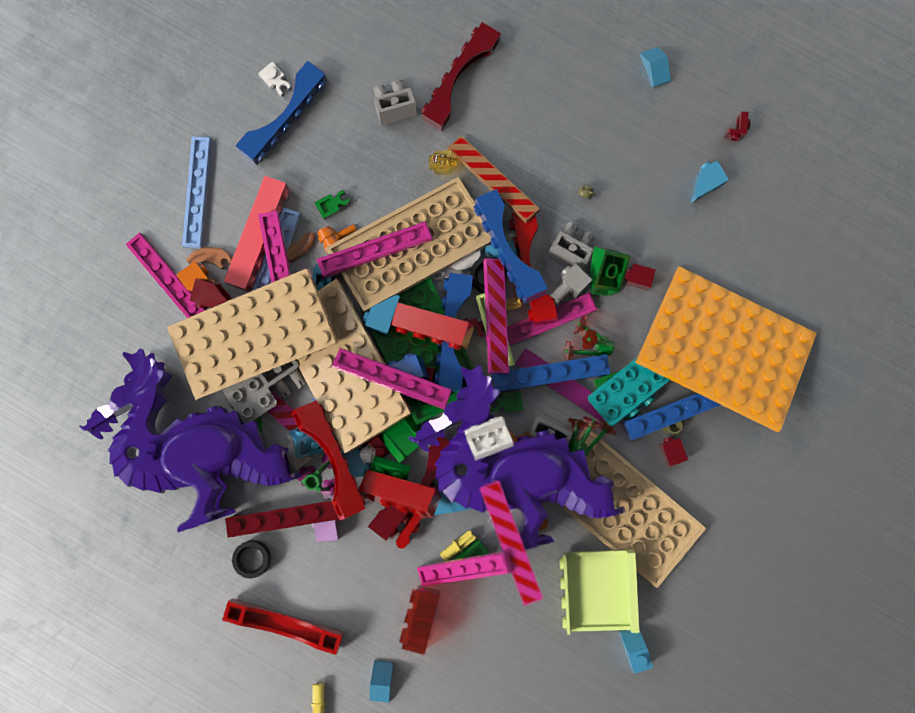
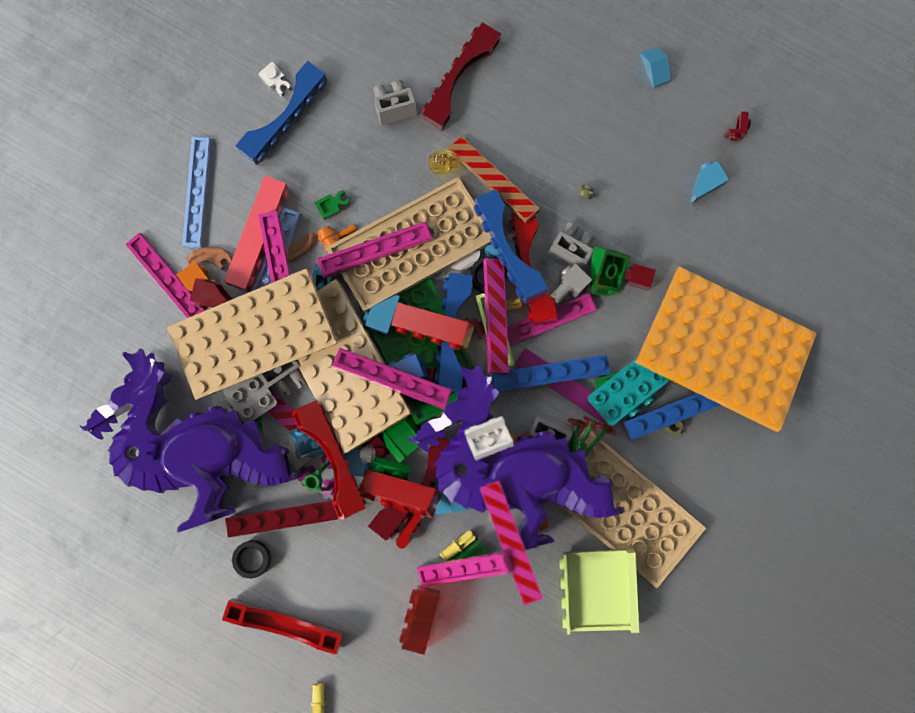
lavender panel [312,520,340,542] -> none
dark azure slope [369,660,394,703] -> none
green plate [490,391,524,413] -> none
plant [564,315,615,361] -> none
dark azure slope [619,629,653,674] -> none
dark red brick [659,436,688,467] -> none

